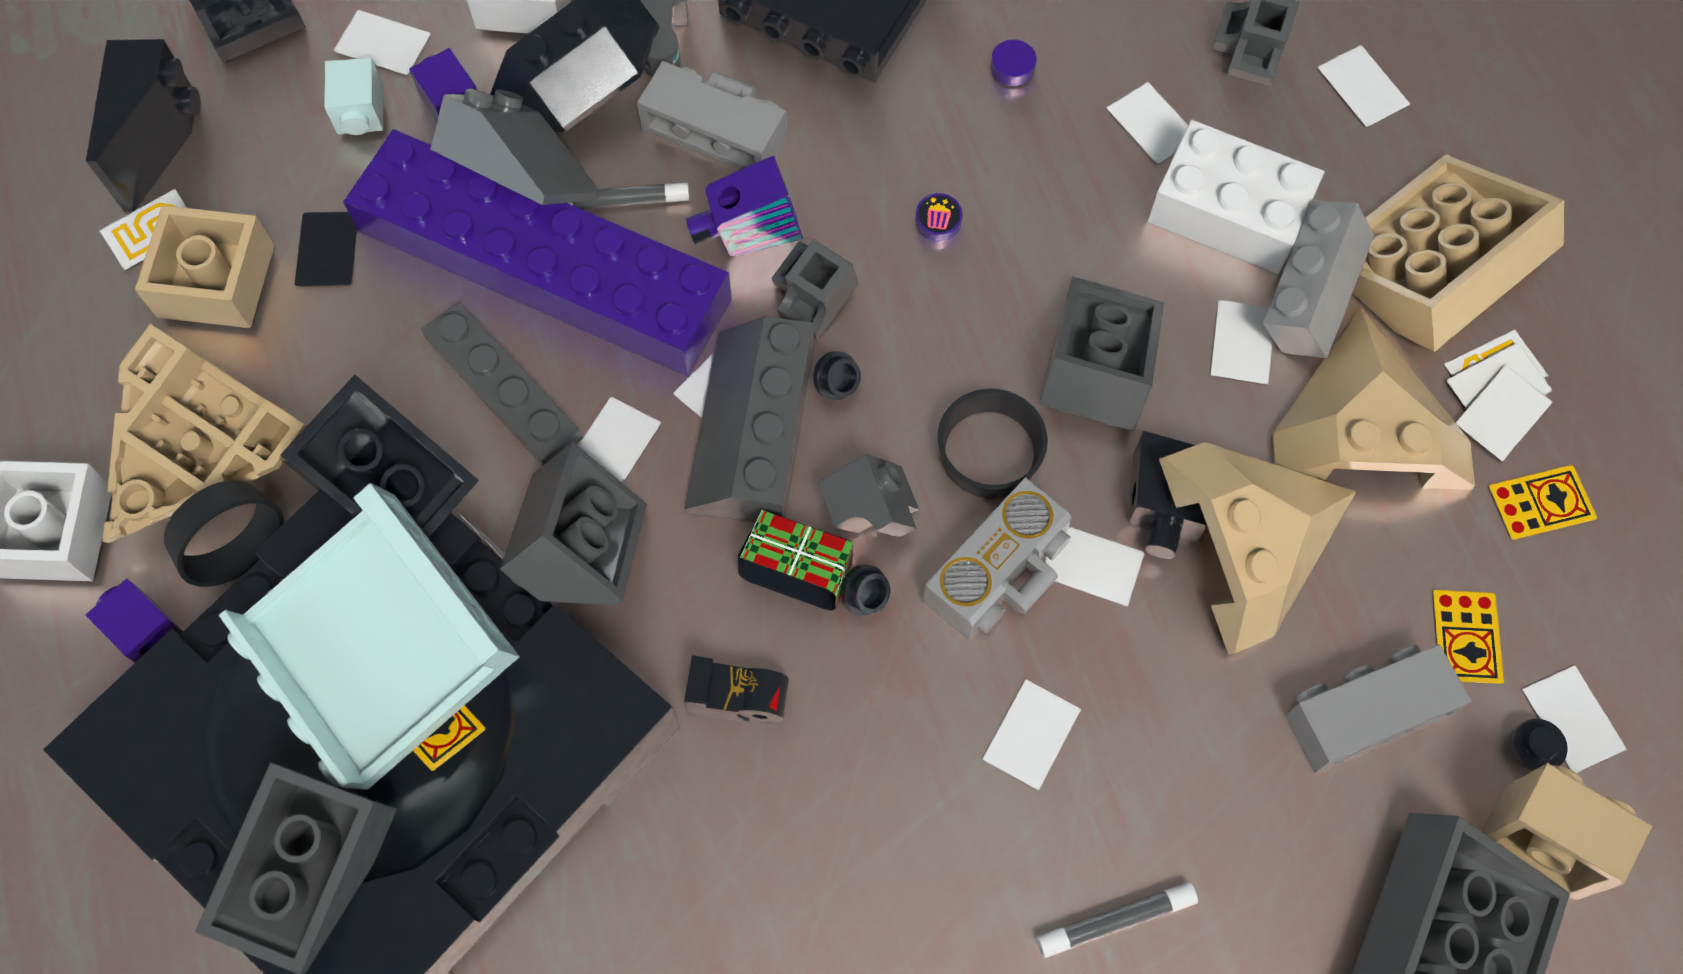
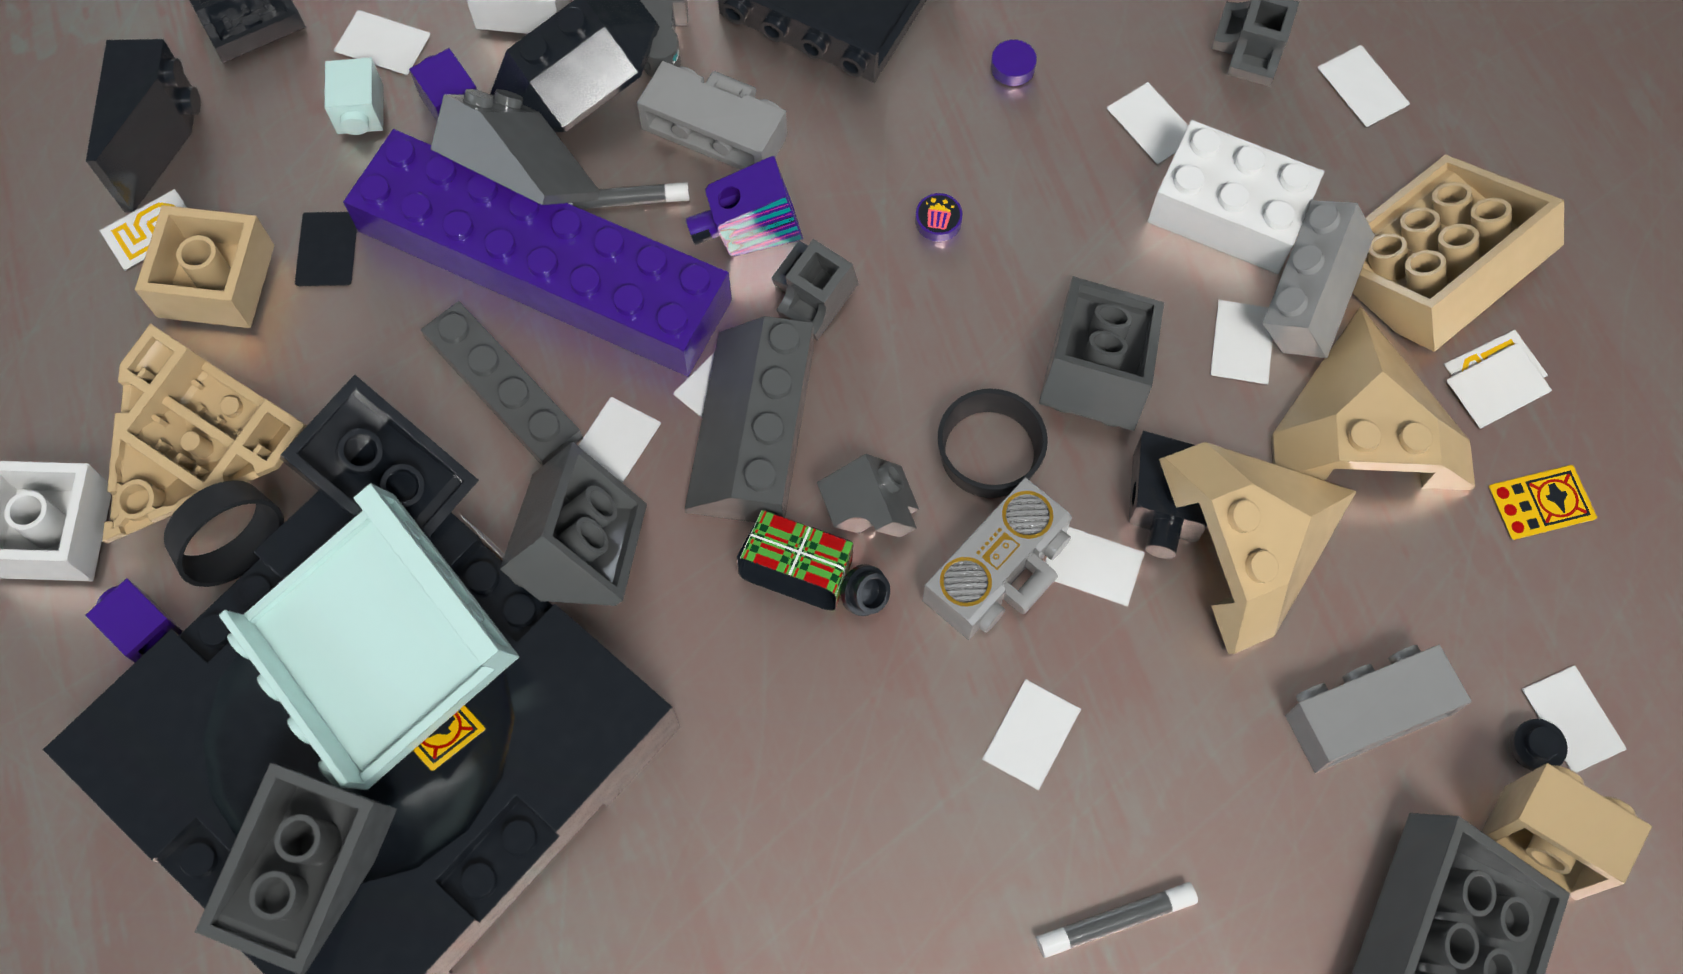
black leg [684,655,789,723] -> none
black plate [813,351,861,400] -> none
yellow sticker [1433,590,1504,684] -> none
white sticker [1456,365,1552,461] -> none

